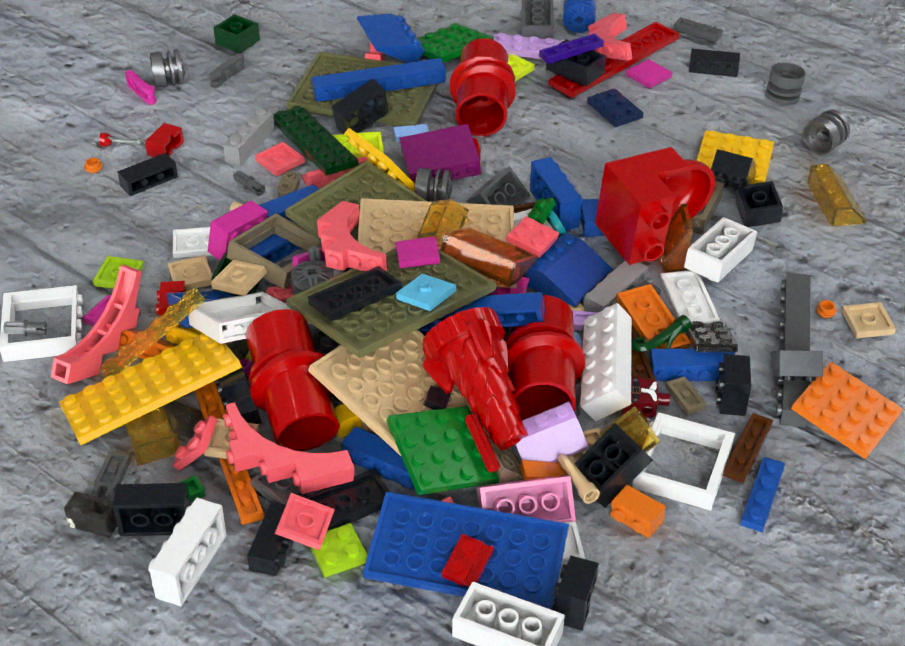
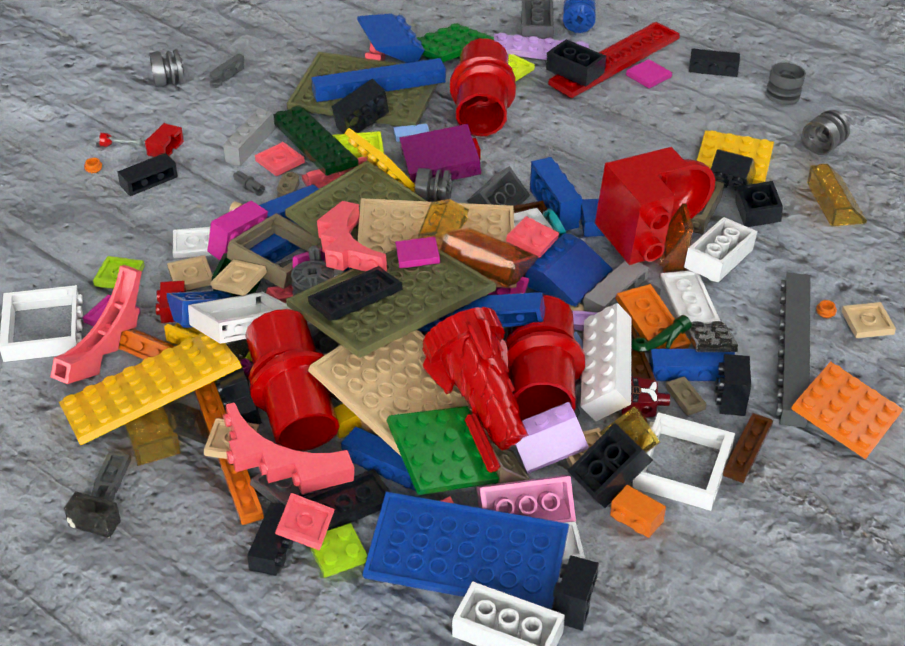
axle [3,320,47,336] -> none
clear yellow plate [100,287,206,378] -> none
black brick [113,483,191,536] -> none
dark pink plate [125,69,157,105] -> none
white brick [149,498,227,606] -> none
coral plate [173,416,218,471] -> none
green plate [178,475,206,502] -> none
dark green brick [213,14,260,53] -> none
medium azure plate [396,273,456,311] -> none
black tile [423,385,451,410] -> none
red plate [442,534,494,587] -> none
orange tile [519,460,567,480] -> none
green plate [528,197,556,224] -> none
dark purple plate [539,33,604,64] -> none
tan plant [558,454,600,504] -> none
coral arch [587,13,633,61] -> none
dark blue plate [587,88,643,127] -> none
dark grey plate [673,17,723,42] -> none
blue plate [740,457,785,533] -> none
slope [770,350,823,381] -> none

